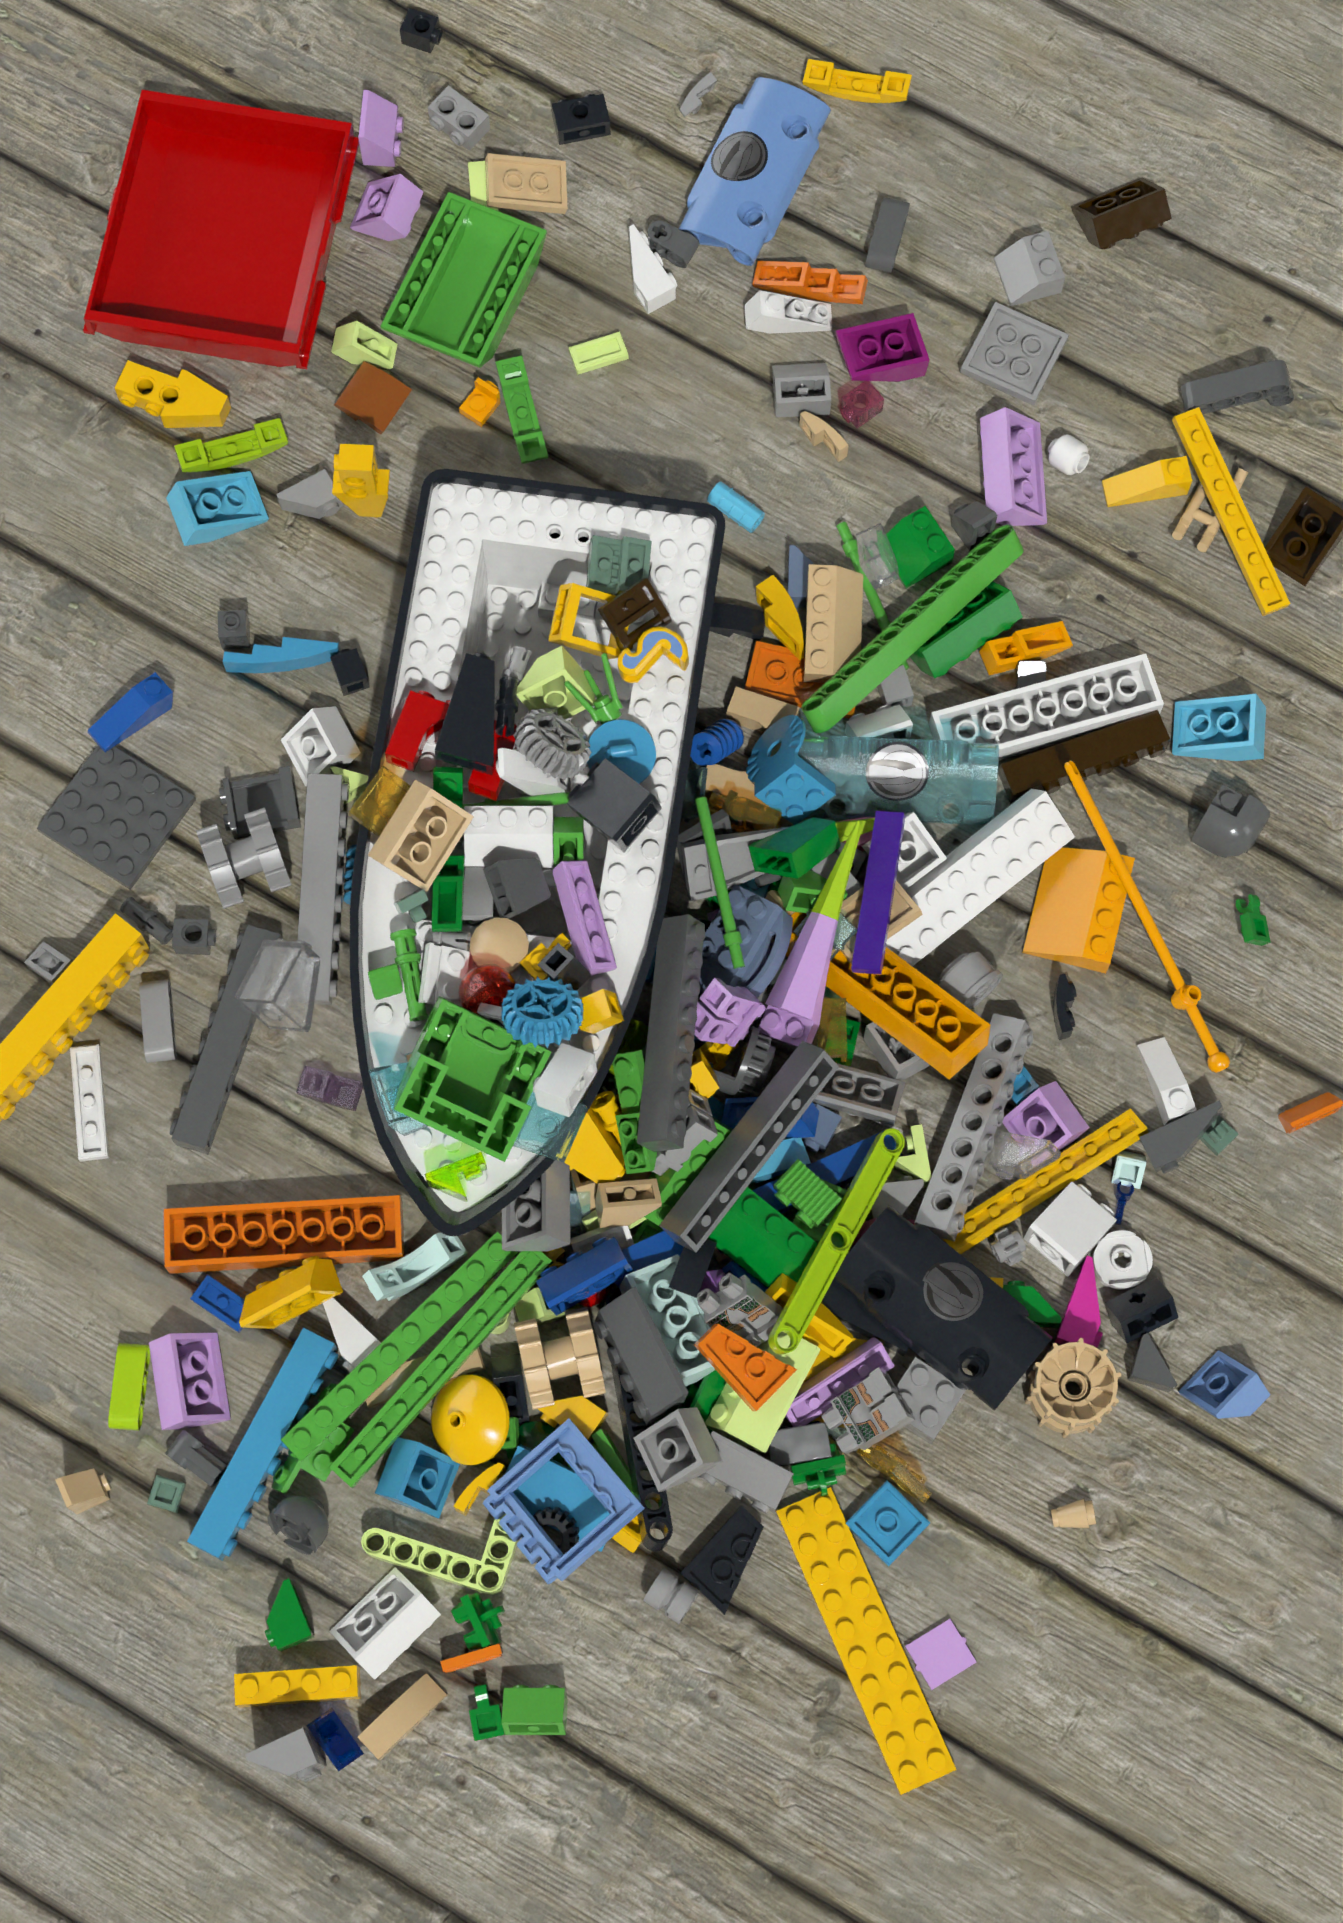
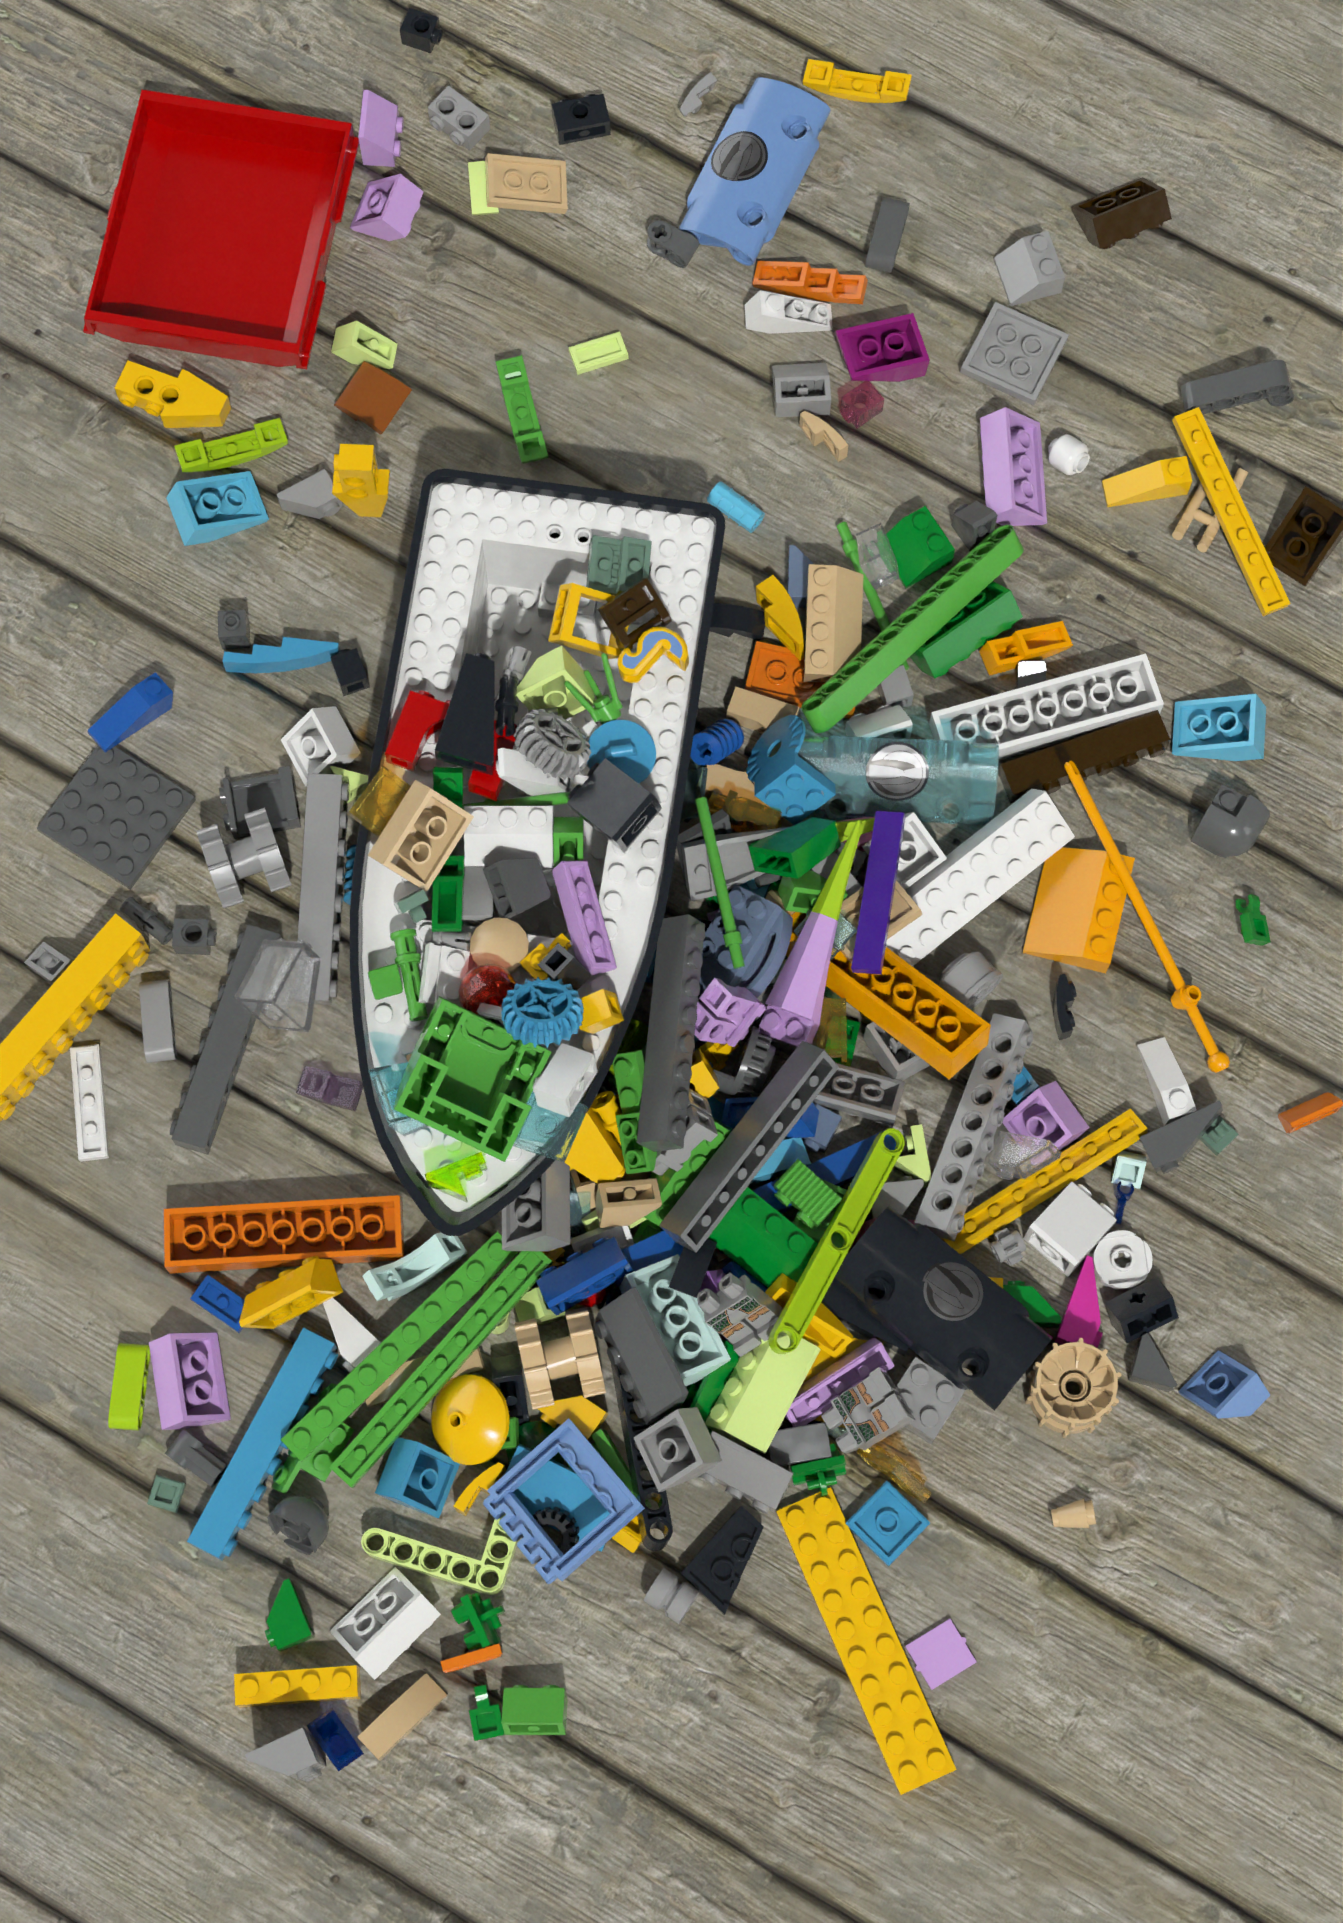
tan slope [55,1468,111,1514] -> none
bright green slope [380,192,547,368] -> none
light orange bracket [459,377,501,427] -> none
white slope [629,224,677,314] -> none
orange wing [694,1324,797,1411] -> none

